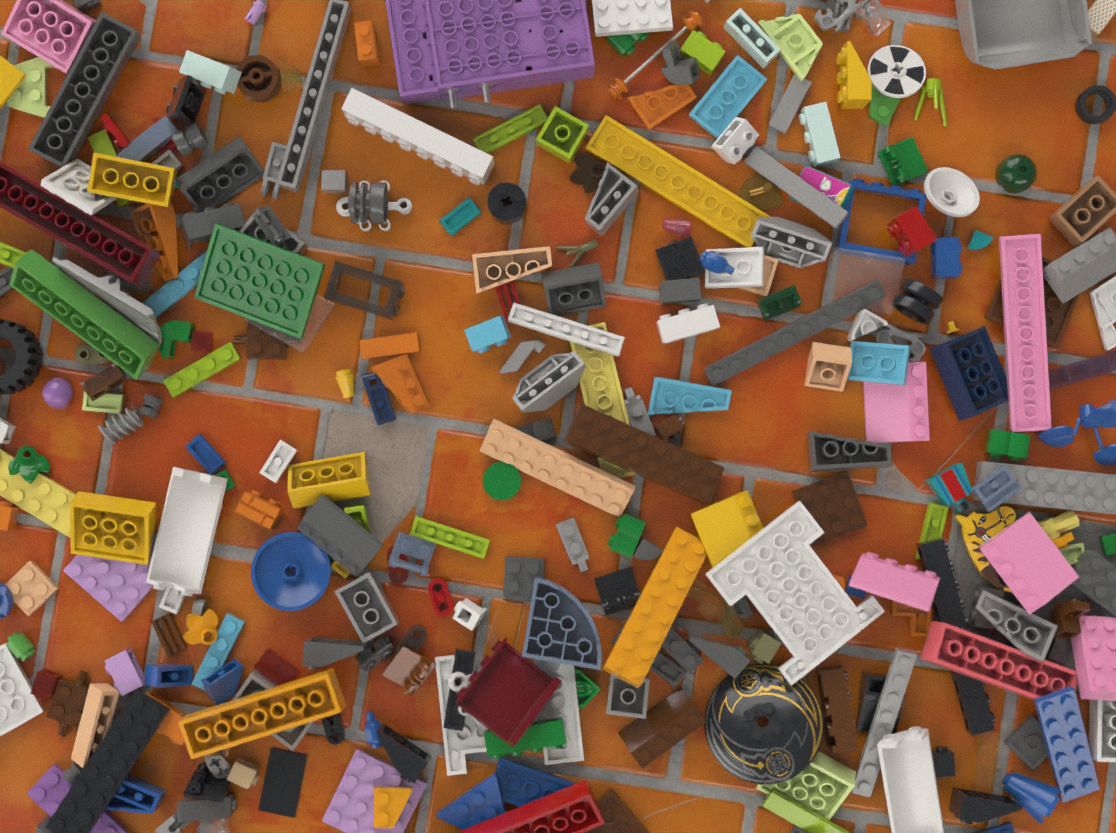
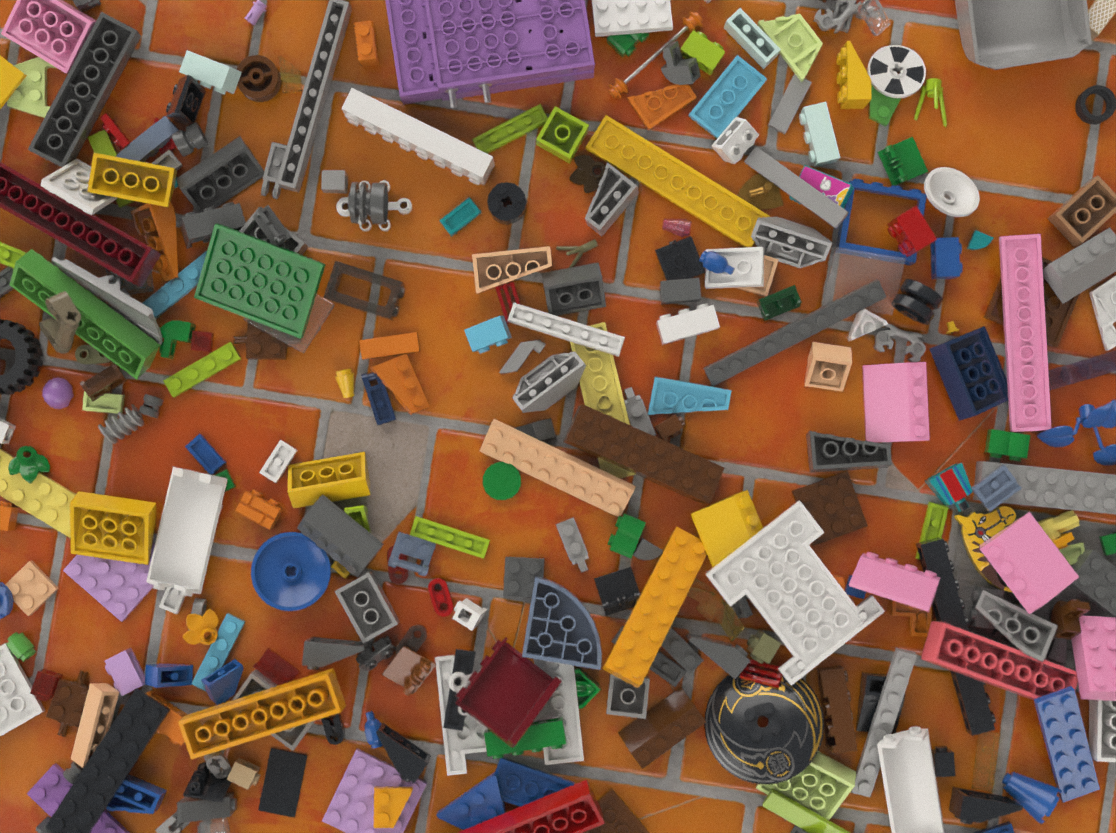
reddish brown tile [151,613,187,657] -> none
medium azure plate [847,341,911,386] -> none
dark green cylinder [995,154,1037,194] -> none
dark grey tile [1003,714,1048,771] -> none
none -> dark tan piece [39,291,81,354]
none -> red tile [740,659,783,688]

